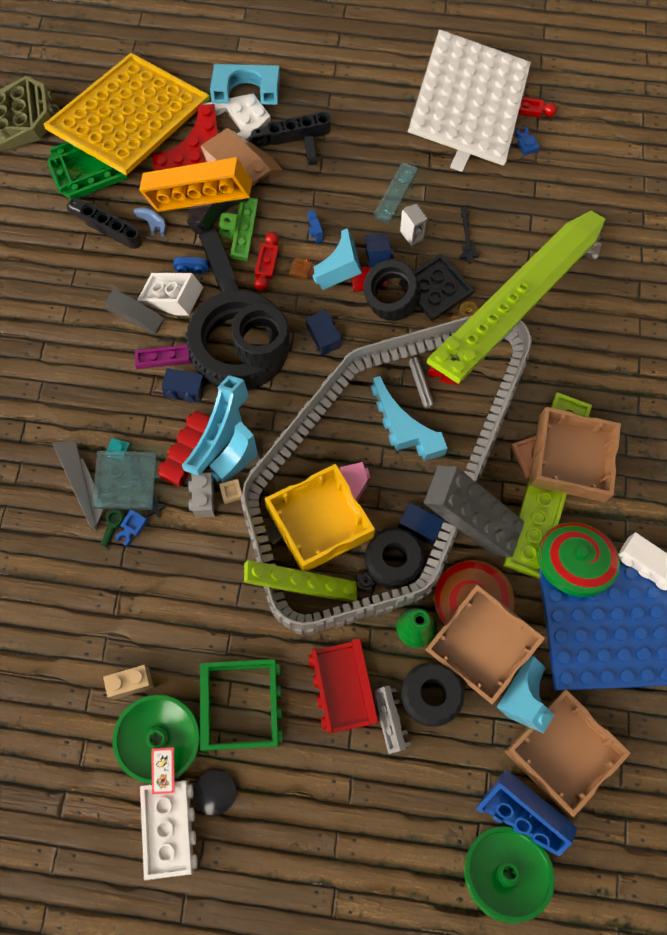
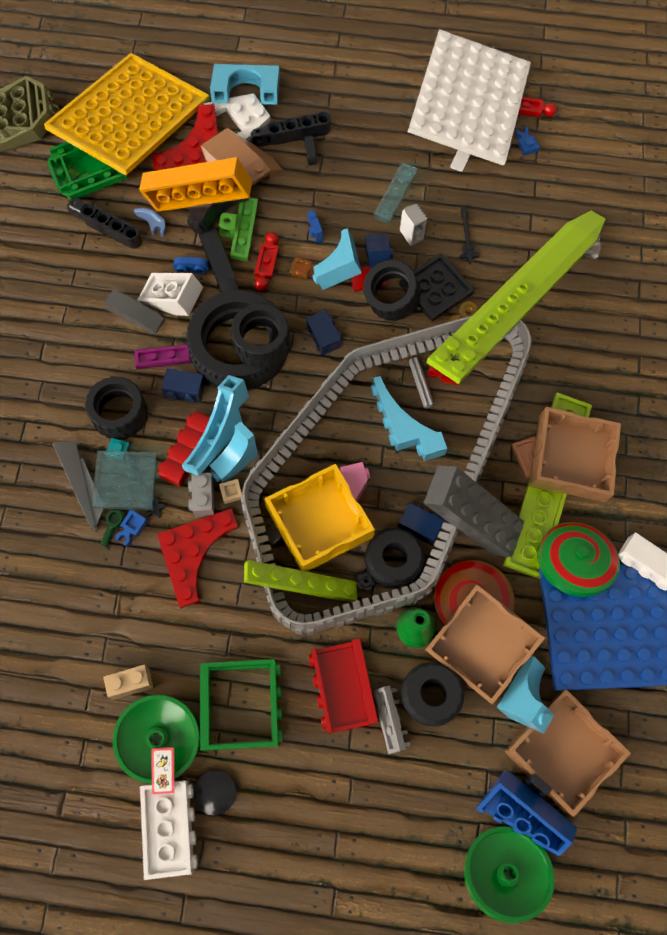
none -> black tyre [85,376,148,440]
none -> red plate [157,509,238,609]
none -> black tile [521,773,552,796]

